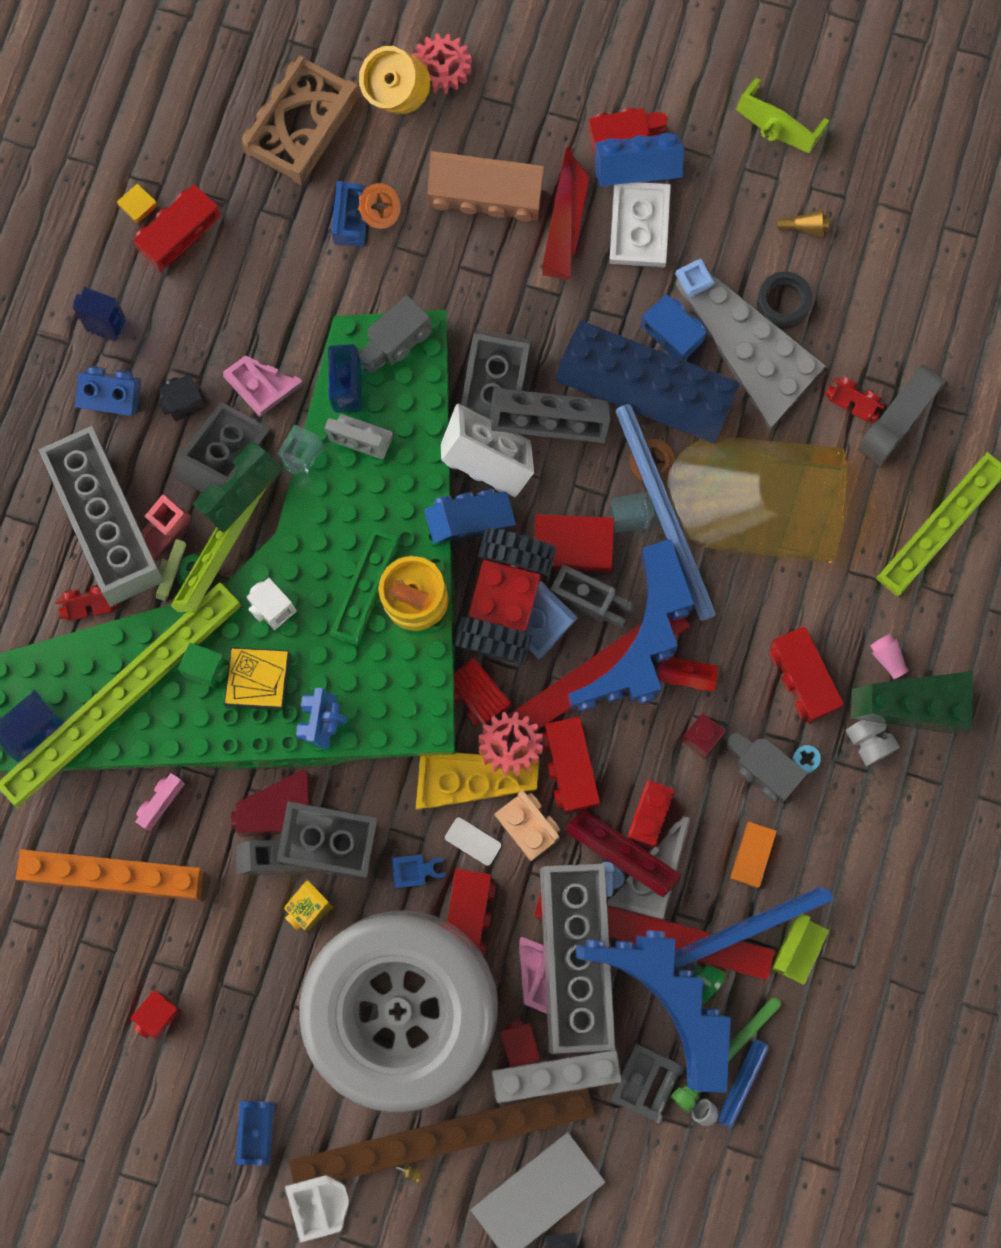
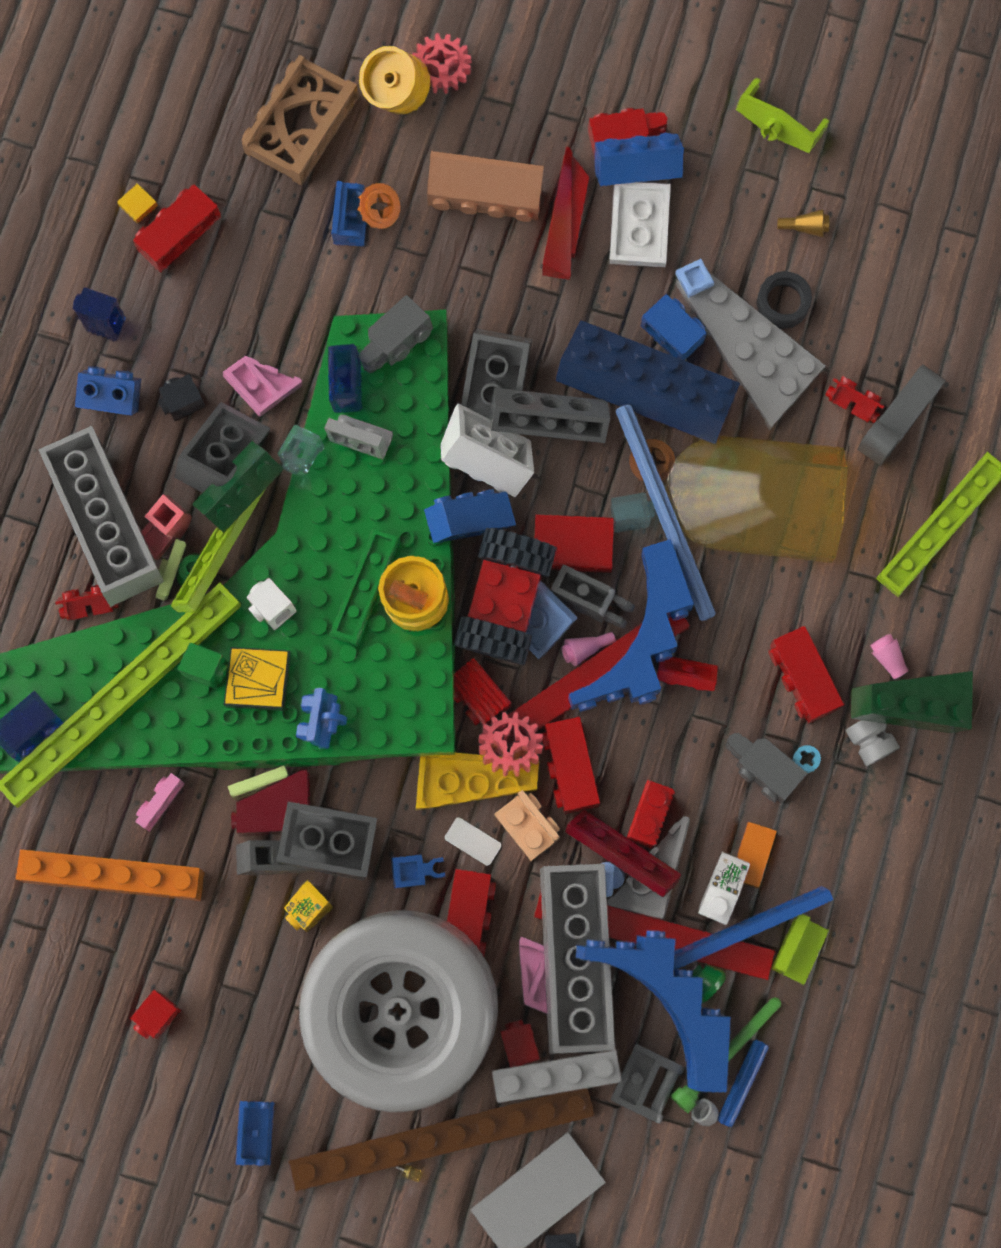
white slope [285,1175,349,1242] -> none
dark red brick [681,713,726,759] -> none
none -> yellowish green tile [228,766,289,801]
none -> bright pink cone [561,632,616,667]
none -> white slope [698,851,750,925]

